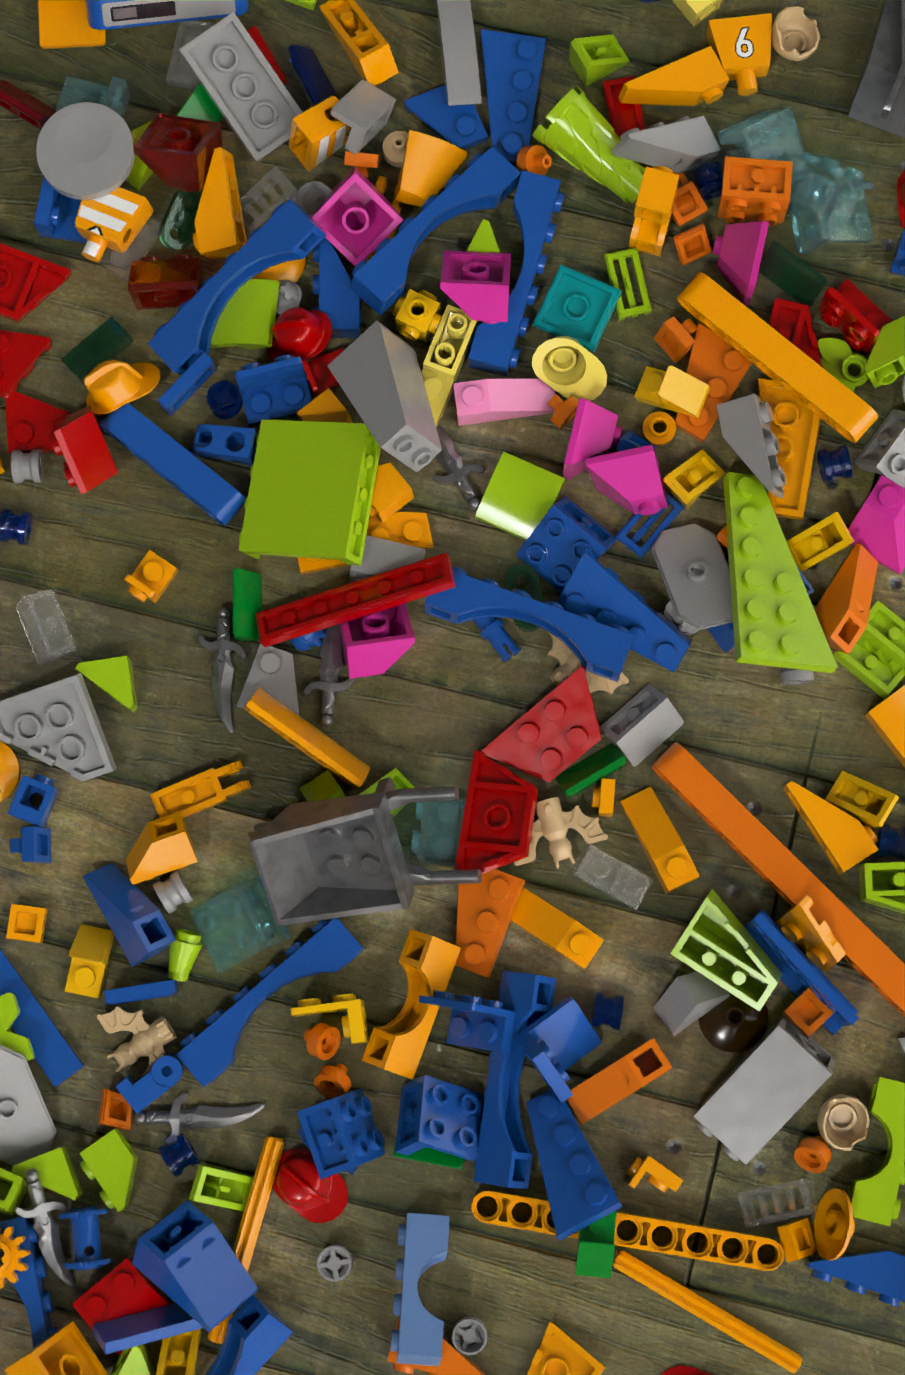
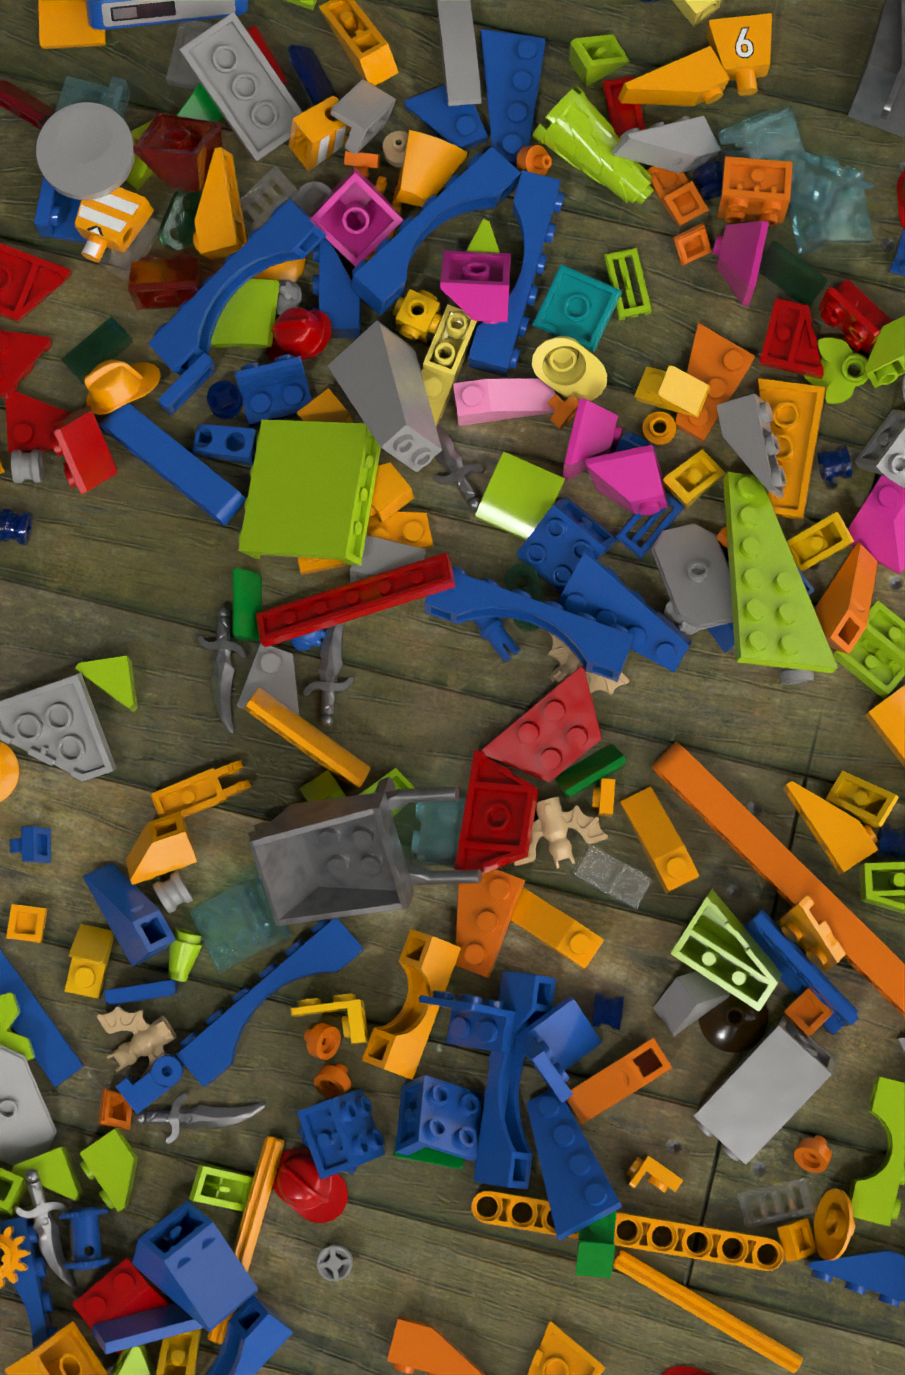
blue brick [8,773,60,828] -> none
clear slope [16,589,77,665] -> none
light orange bracket [124,550,179,604] -> none
clear blue wheel [158,1133,201,1177] -> none
red bracket [302,348,344,396] -> none
dark pink slope [339,603,415,679] -> none
medium blue arch [390,1213,450,1366] -> none
light grey wheel [452,1316,487,1355] -> none
light grey panel [600,683,684,767] -> none
light orange arch [628,166,680,257] -> none
orange tile [654,316,698,363] -> none
light orange beam [677,272,878,443] -> none
tan hair [771,6,820,61] -> none
tan hair [816,1094,870,1151] -> none

